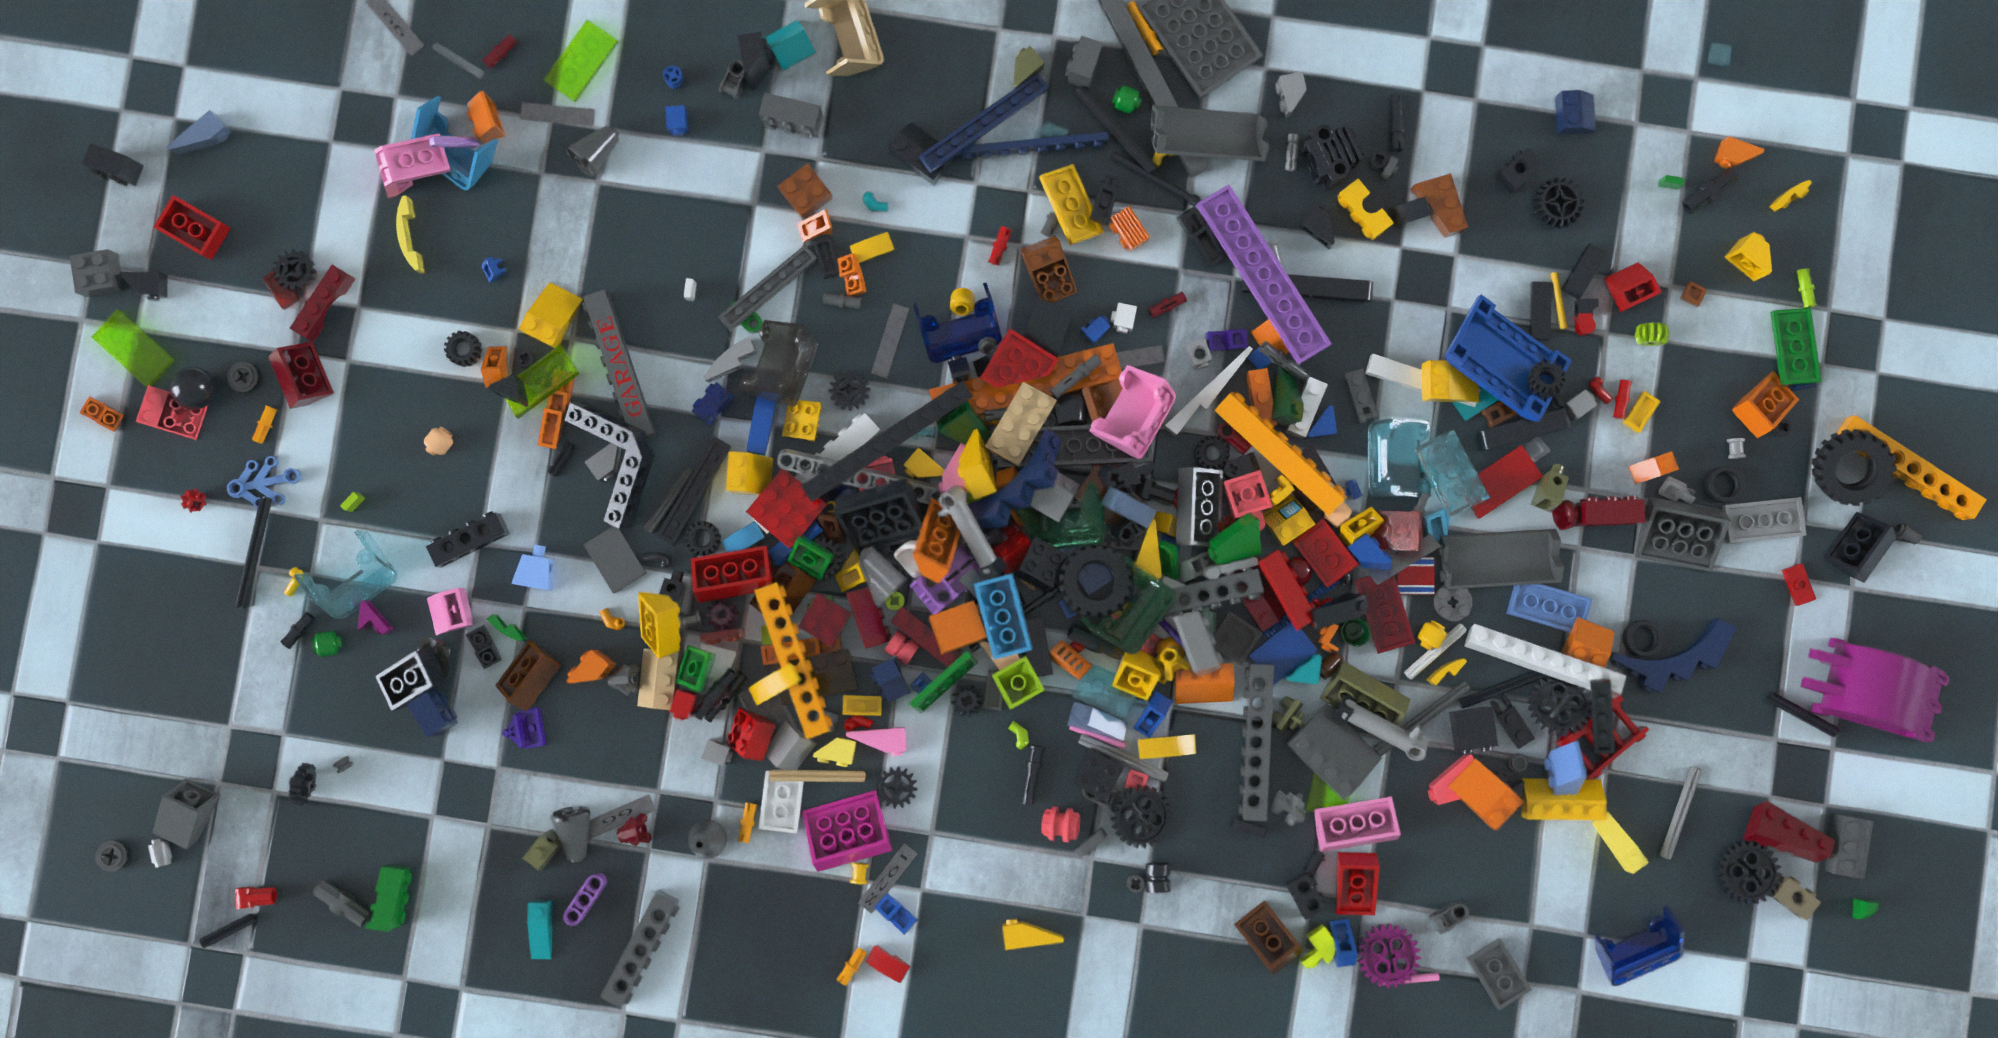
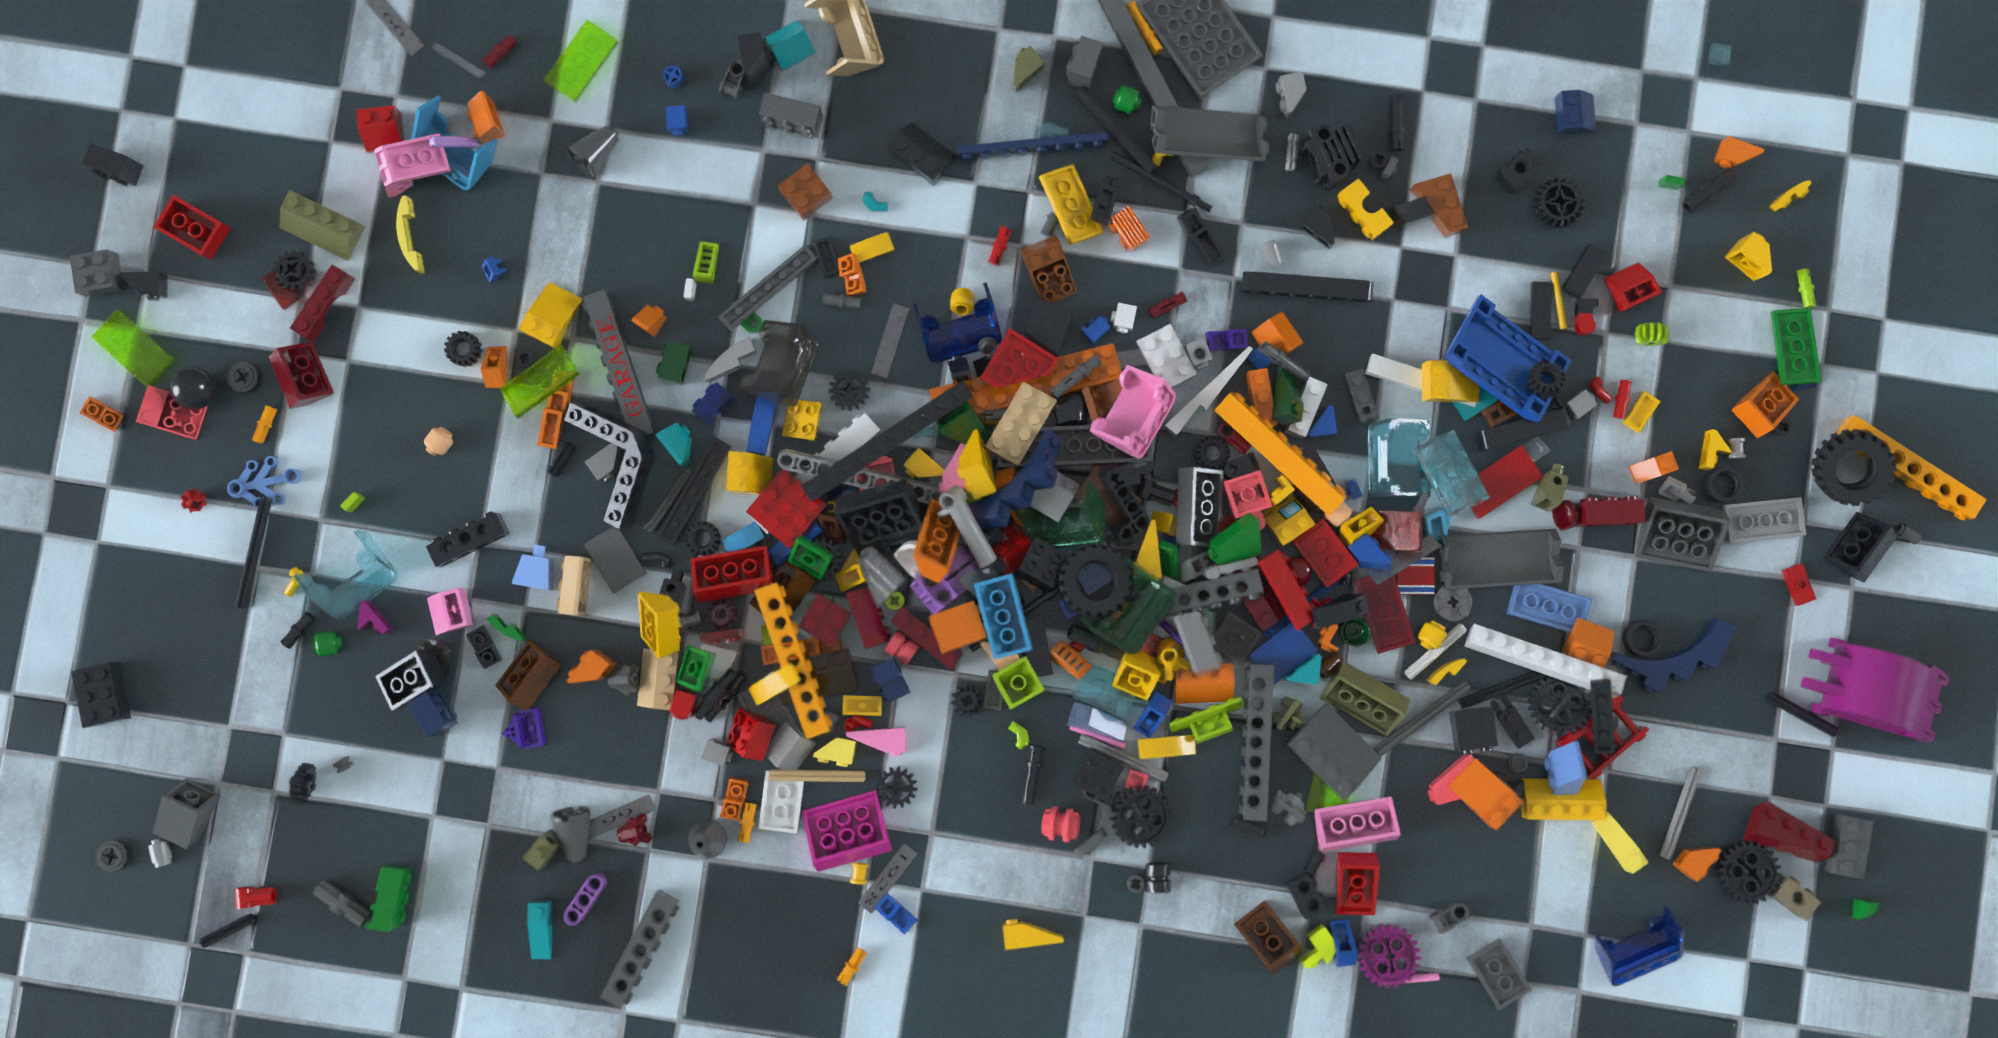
sand blue slope [166,110,232,155] -> none
black slope [488,374,529,407] -> none
flat silver sticker [520,102,595,126] -> none
light orange arm [599,608,625,630] -> none
slope [798,210,832,242] -> none
red slope [865,945,911,983] -> none
green tile [909,651,978,713] -> none
blue tile [910,672,933,694] -> none
dark blue plate [919,73,1049,173] -> none
sand blue slope [1101,487,1157,528] -> none
medium lavender plate [1196,185,1332,365] -> none
light grey piece [1333,694,1429,761] -> none
dark orange tile [1680,281,1708,307] -> none
none -> black brick [71,662,131,728]
none -> olive slope [280,190,365,261]
none -> red slope [356,105,404,153]
none -> tan slope [556,556,592,616]
none -> orange slope [631,305,667,337]
none -> teal slope [655,423,692,467]
none -> dark green brick [656,340,693,385]
none -> lime slope [693,241,719,284]
none -> orange slope [720,776,749,821]
none -> white plate [1136,324,1197,388]
none -> lime bracket [1169,697,1244,744]
none -> orange slope [1672,846,1721,882]
none -> yellow slope [1699,429,1731,470]

